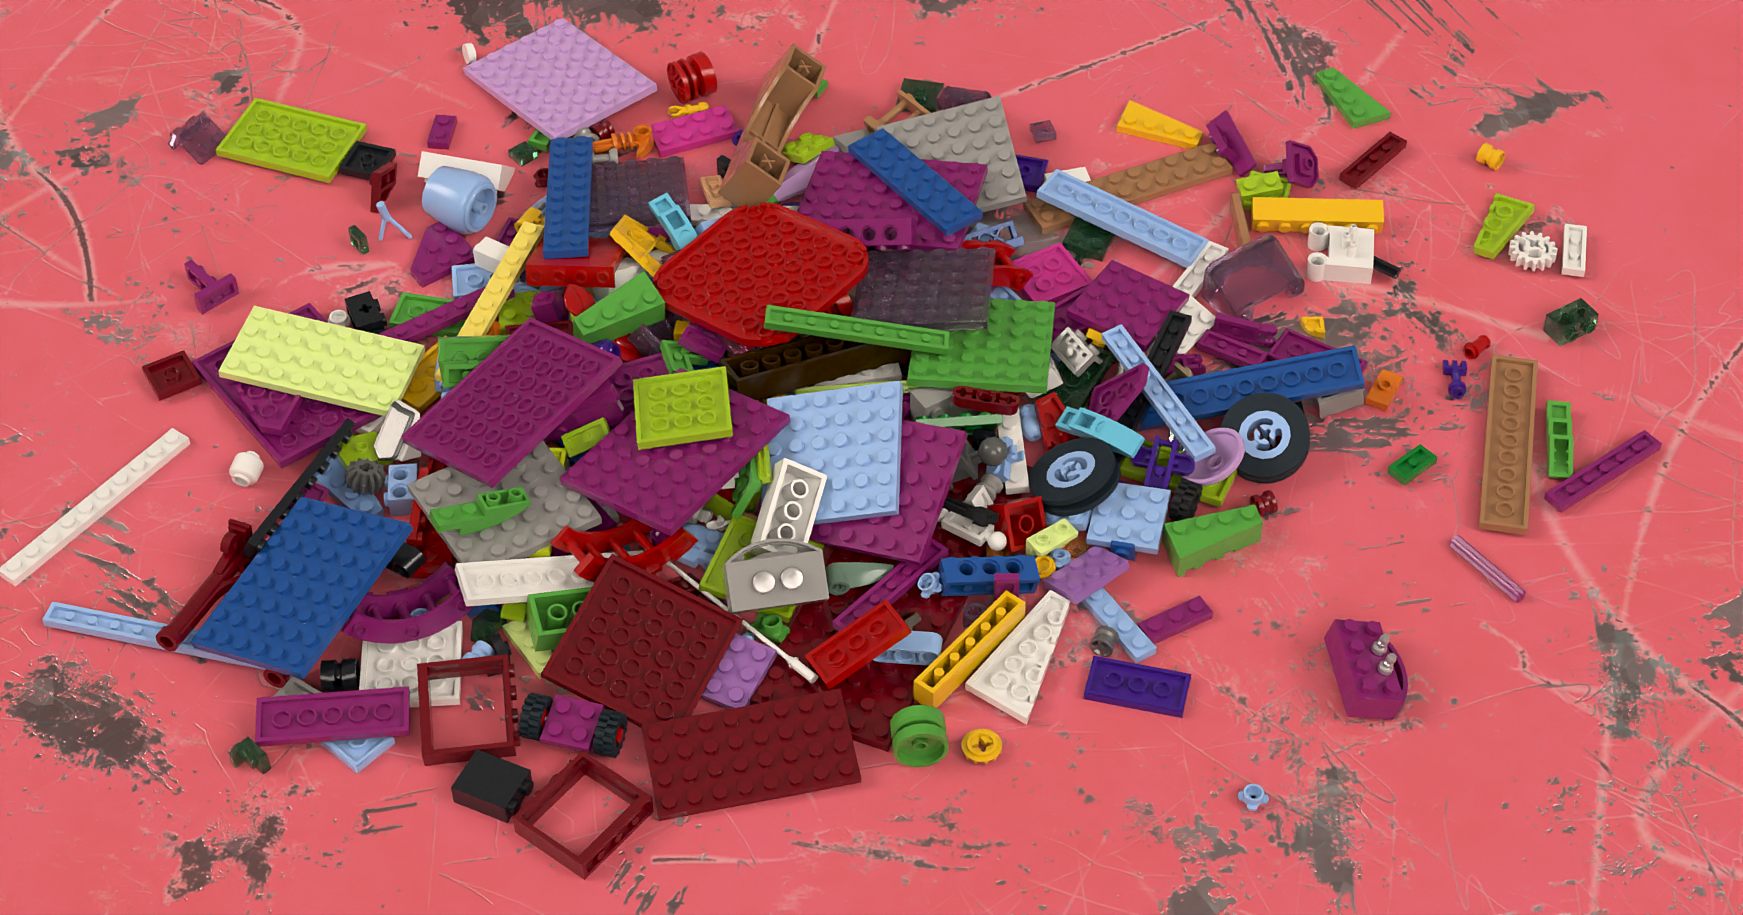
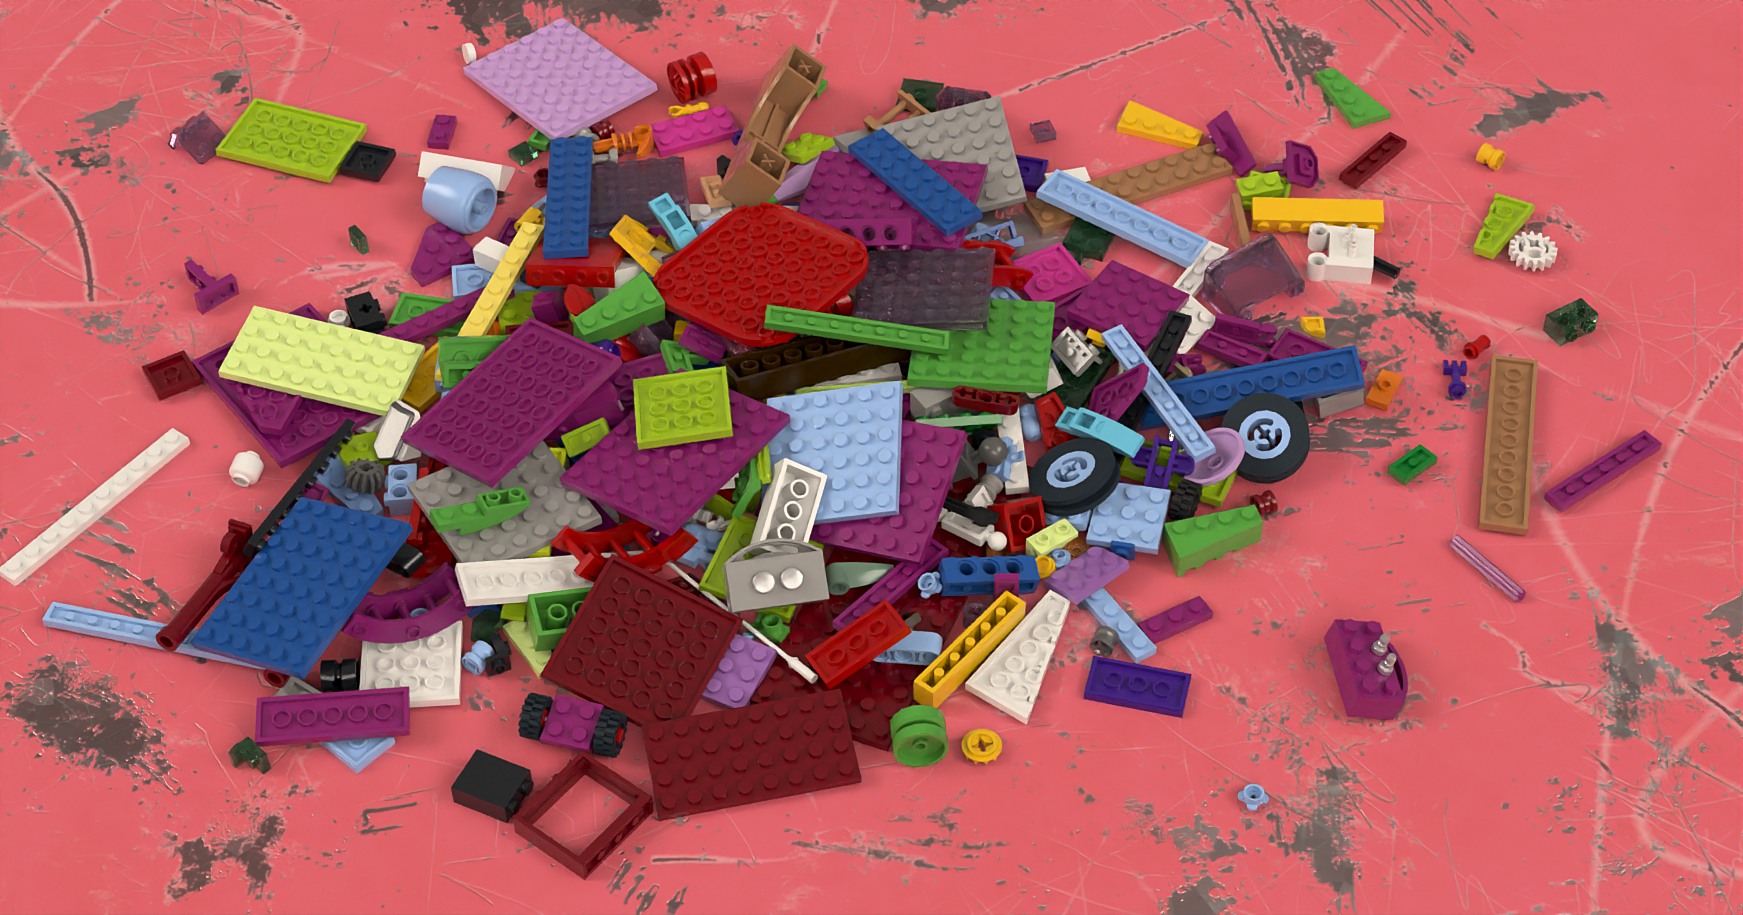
dark red wing [369,162,397,213] -> none
light blue plant [376,201,412,241] -> none
dark red window [417,654,520,766] -> none
bright green slope [1546,400,1574,480] -> none
white plate [1561,224,1587,277] -> none

